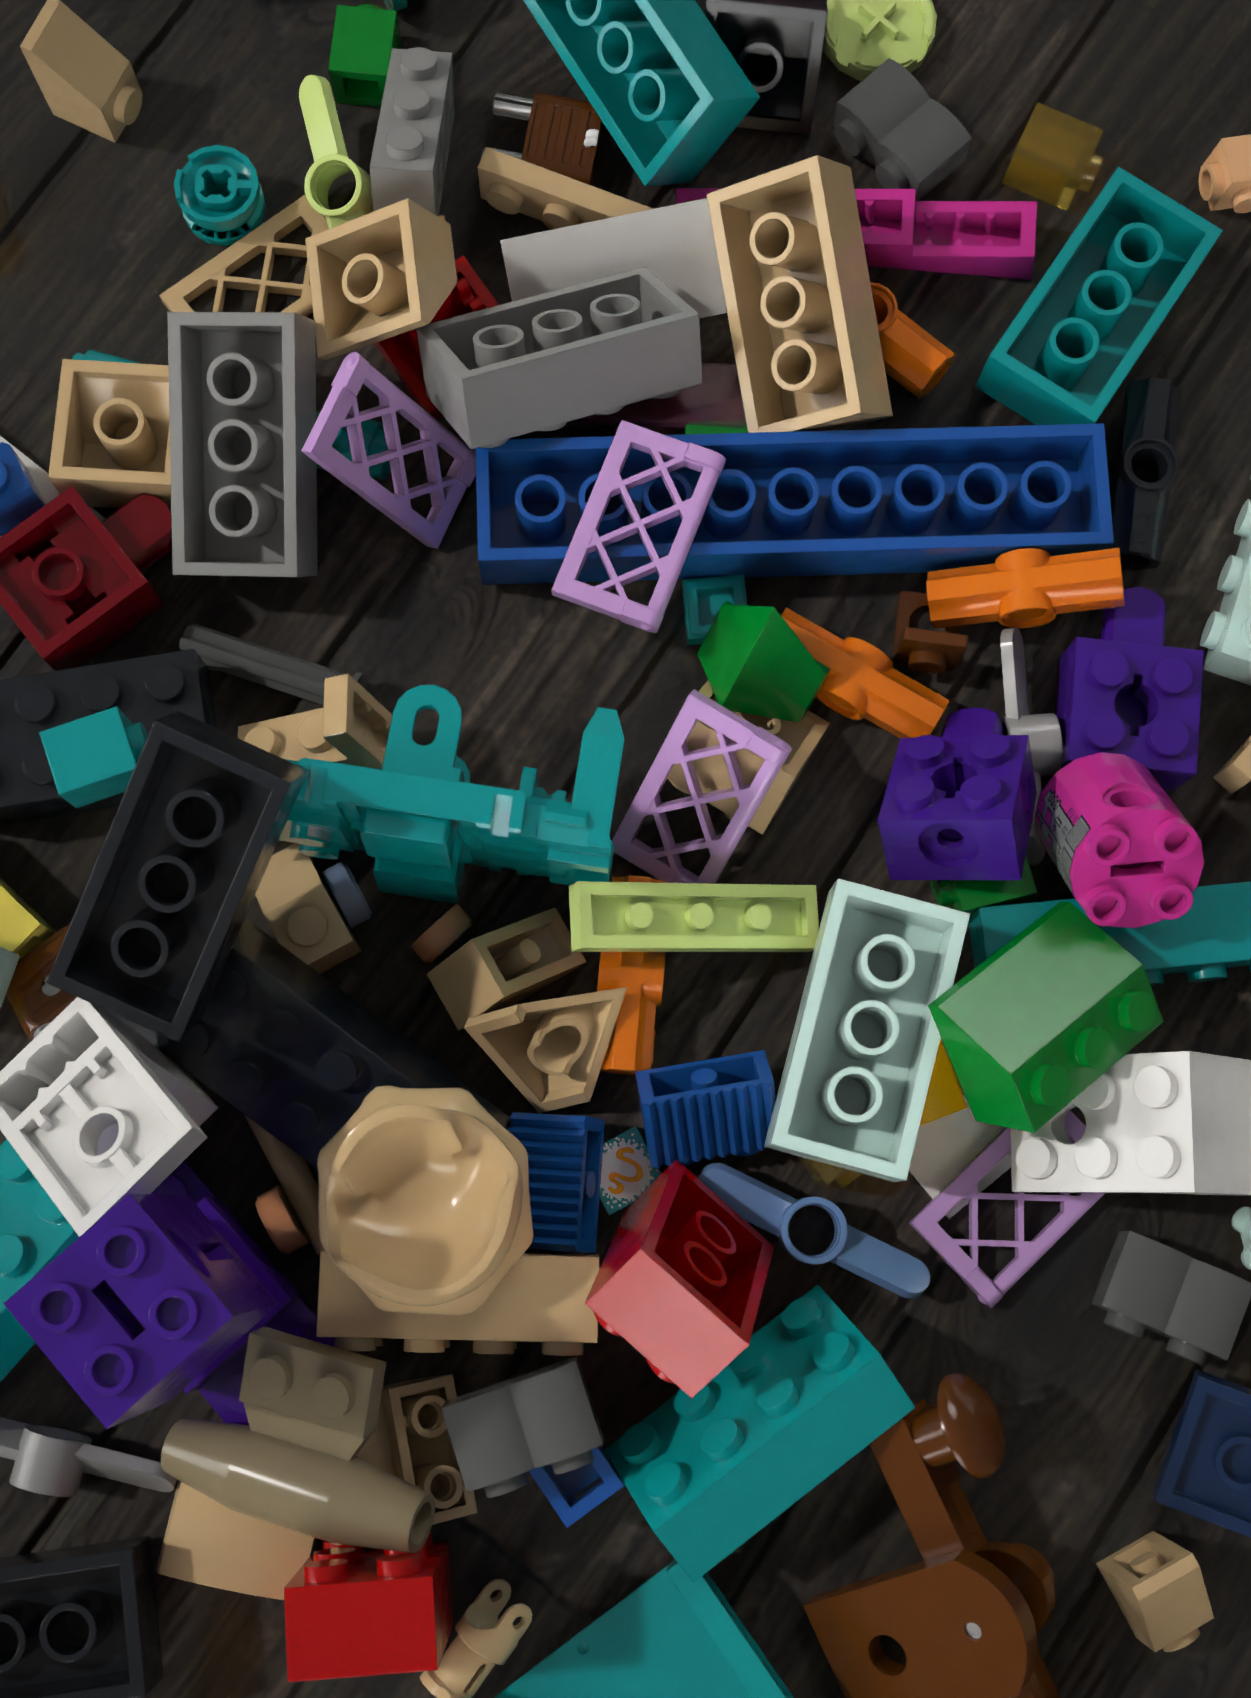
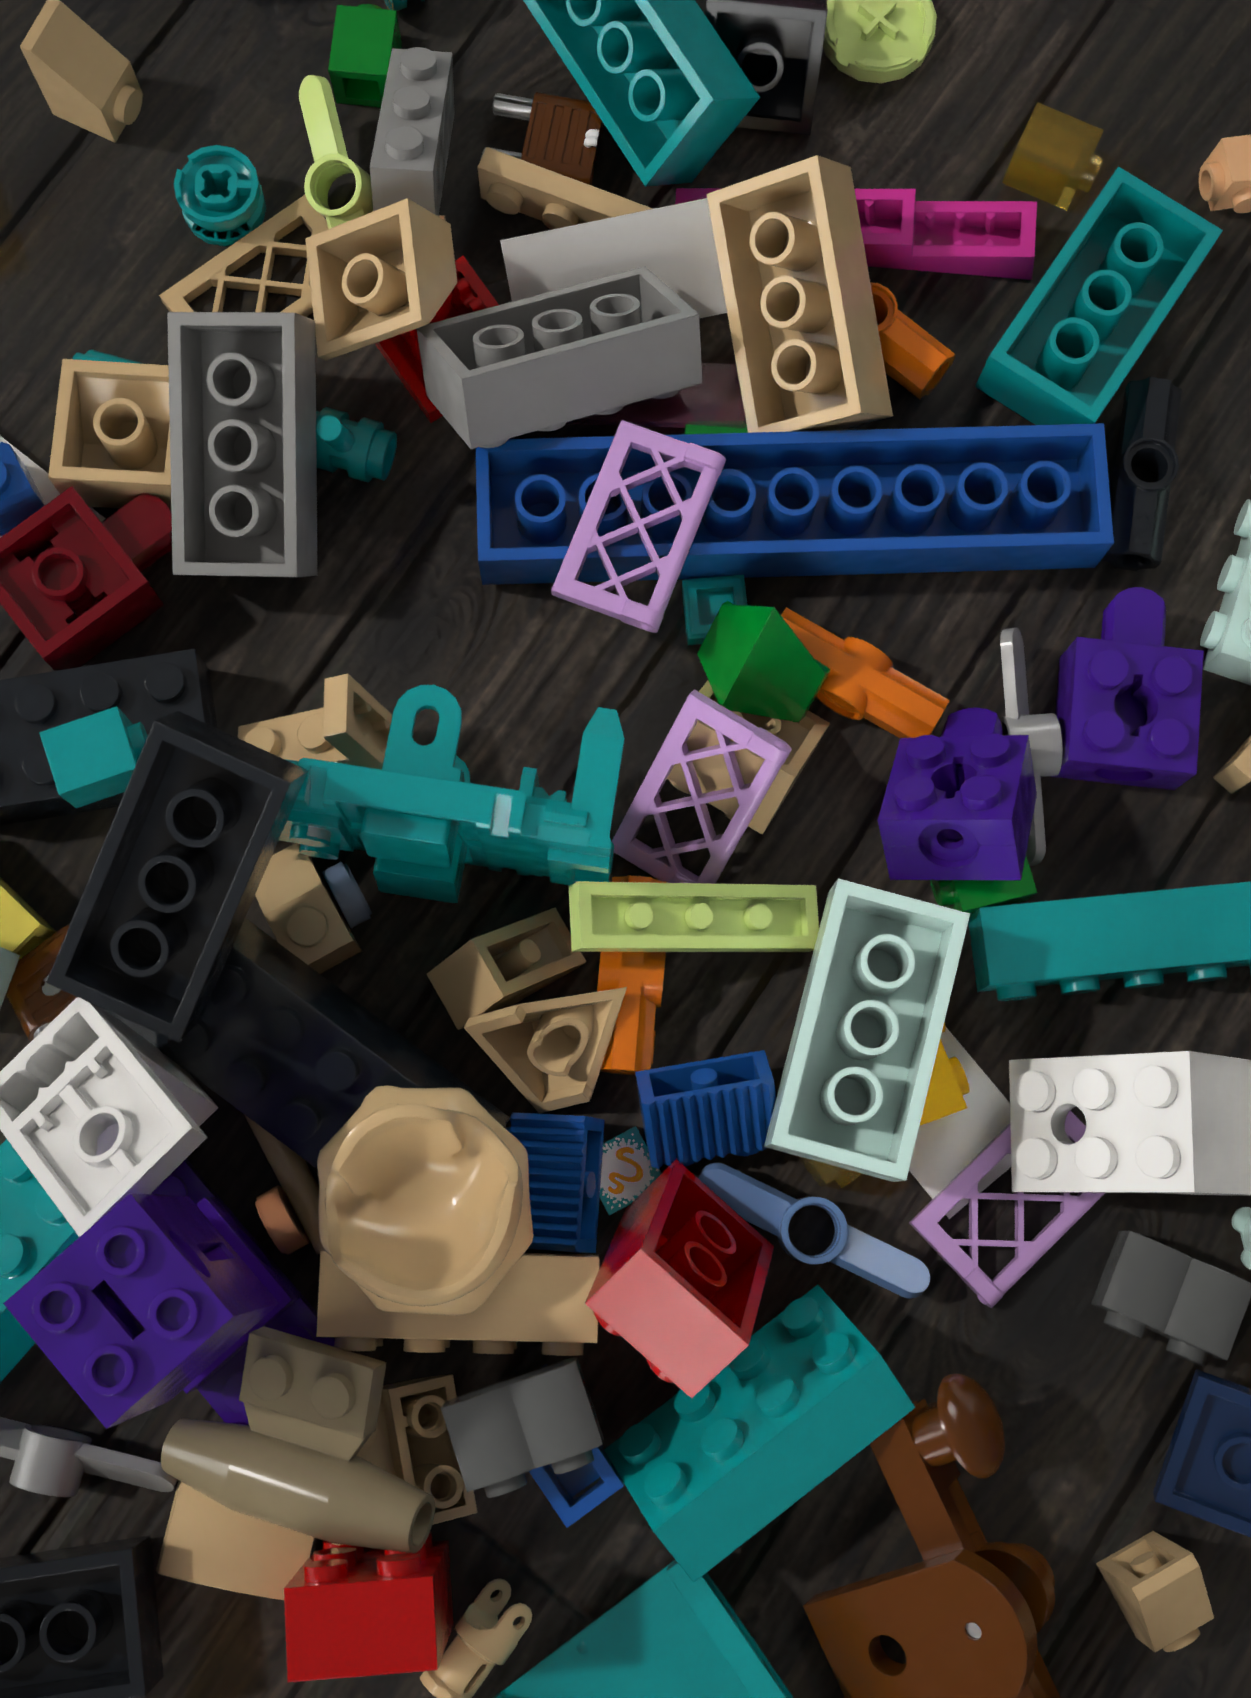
dark grey axle [179,624,367,705] -> none
lavender window [301,352,476,549] -> none
nougat tile [410,904,473,964] -> none
dark grey brick [834,58,972,201] -> none
reddish brown bracket [891,590,968,674] -> none
orange piece [926,548,1125,629] -> none
green slope [928,902,1164,1133] -> none
dark pink cylinder [1034,752,1204,928] -> none

